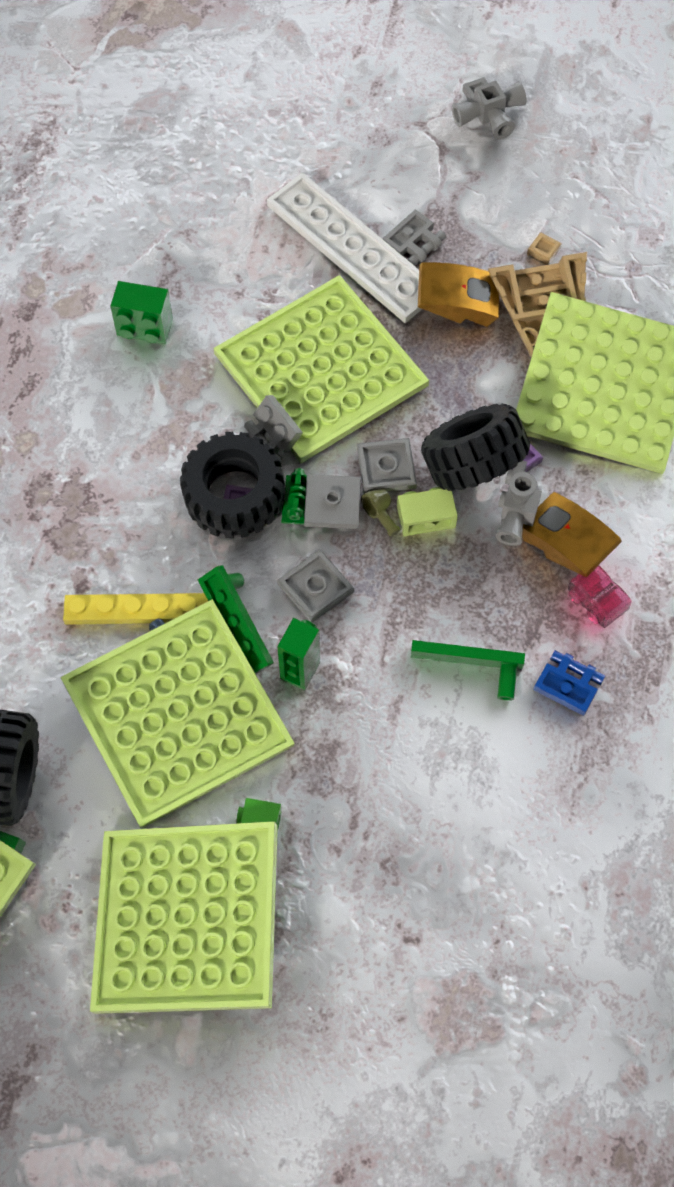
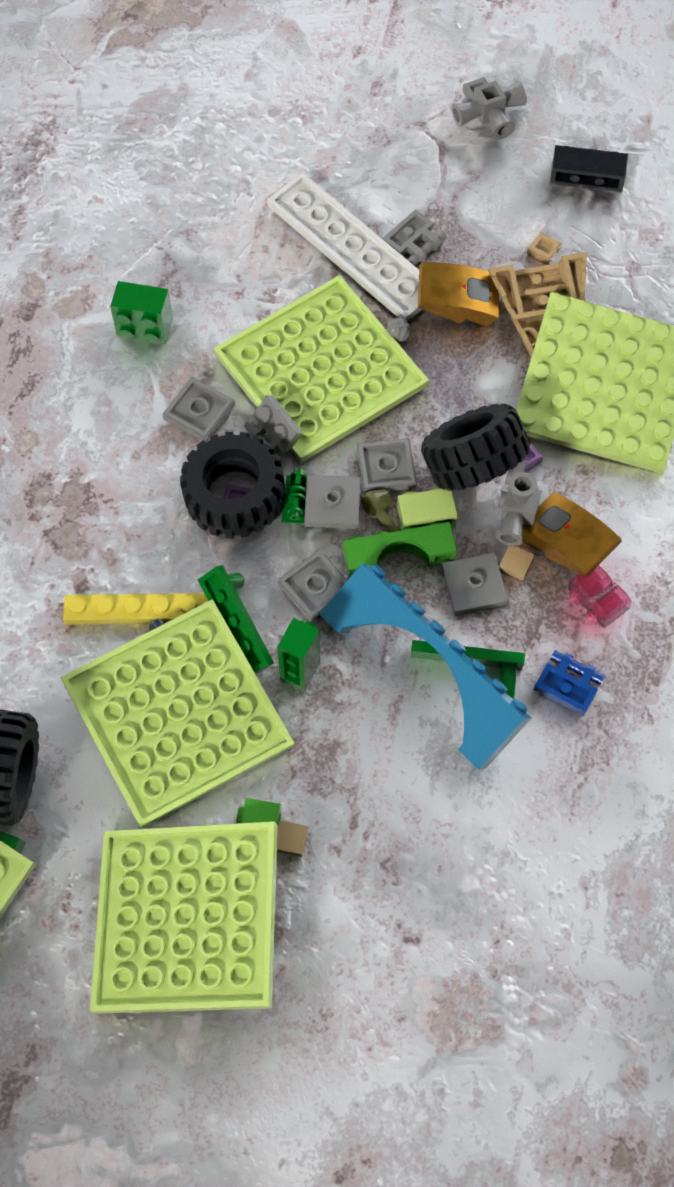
none -> light grey plate [162,377,235,442]
none -> tan tile [277,820,309,857]
none -> dark azure arch [320,564,532,770]
none -> bright green arch [342,522,457,579]
none -> light grey plate [386,318,411,344]
none -> light grey plate [441,552,509,616]
none -> tan tile [499,546,535,581]
none -> black brick [549,145,628,193]

